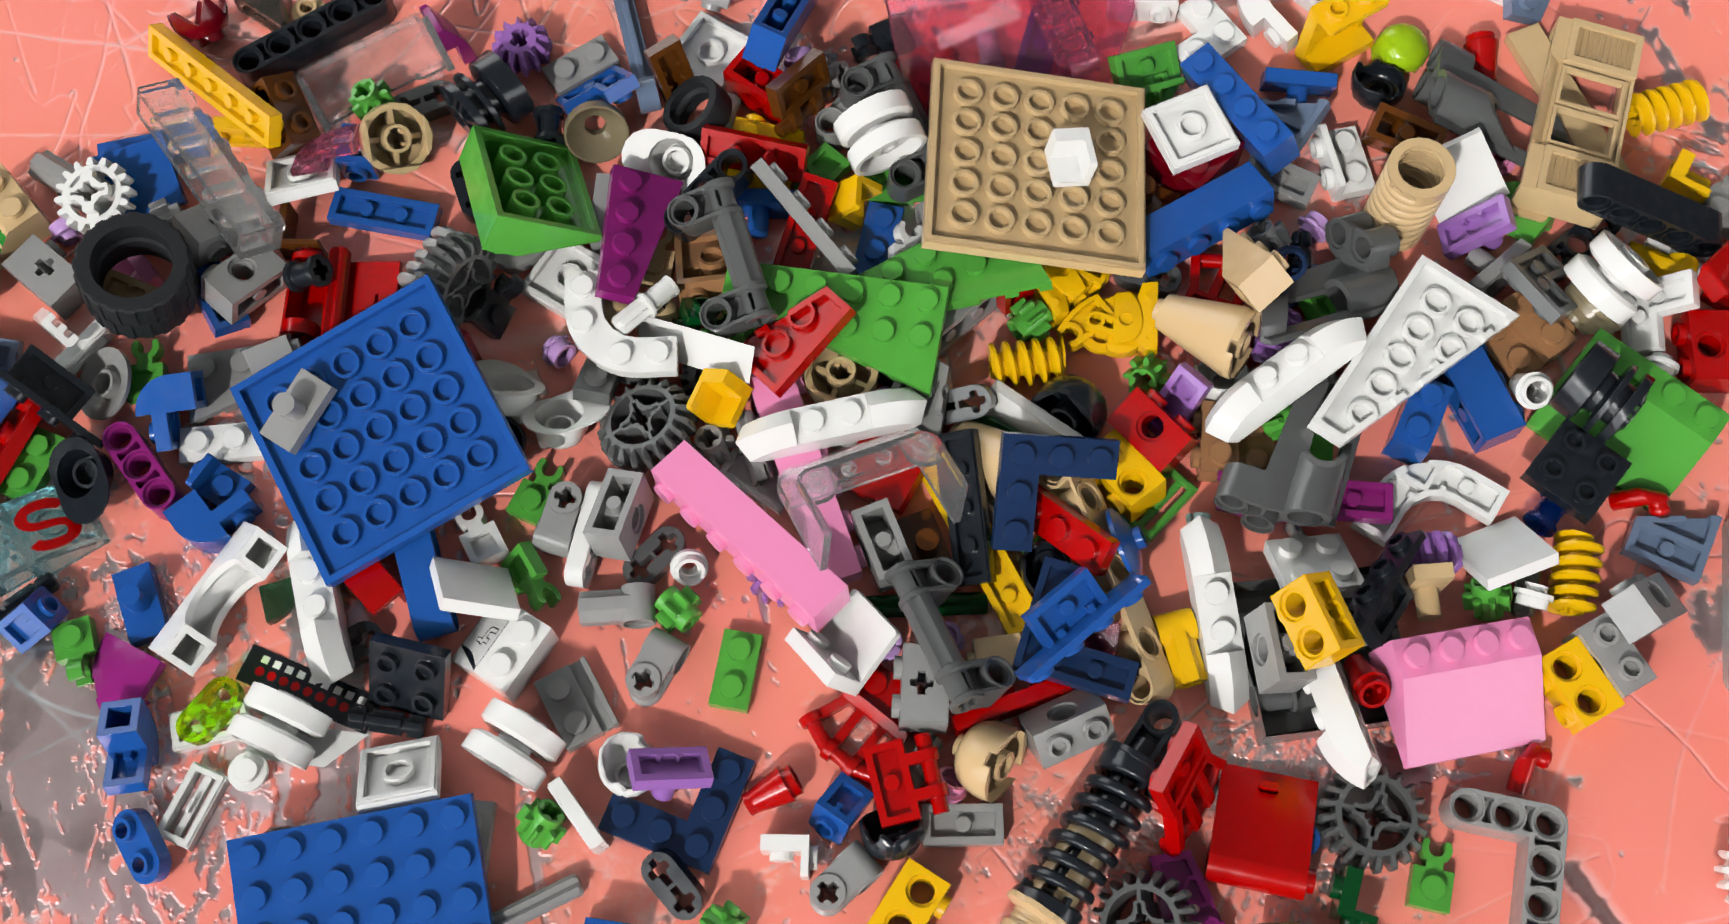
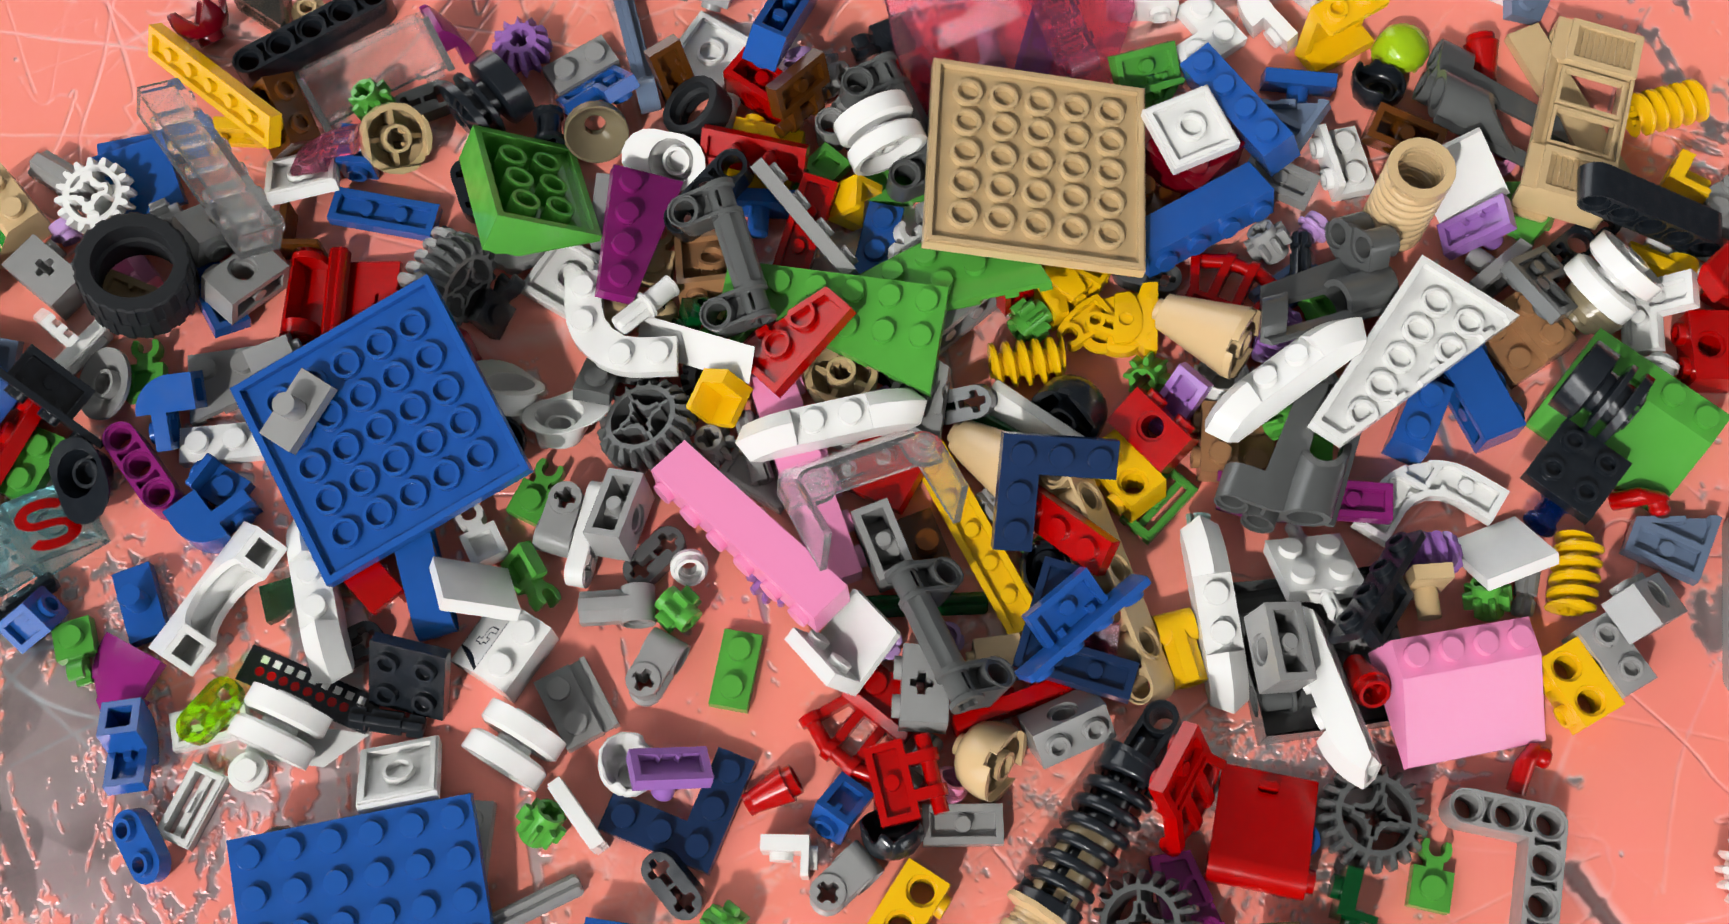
black bush [282,254,334,293] -> none
lavender plate [542,335,576,369] -> none
black tile [938,428,997,587] -> none
white panel [1044,127,1098,187] -> none
blue dish [1106,507,1148,575] -> none
tan slope [1222,228,1294,313] -> none
yellow brick [1270,571,1366,671] -> none
dark blue cone [1275,245,1308,281] -> none
white cone [1509,372,1554,410] -> none
white plate [1513,581,1555,611] -> none

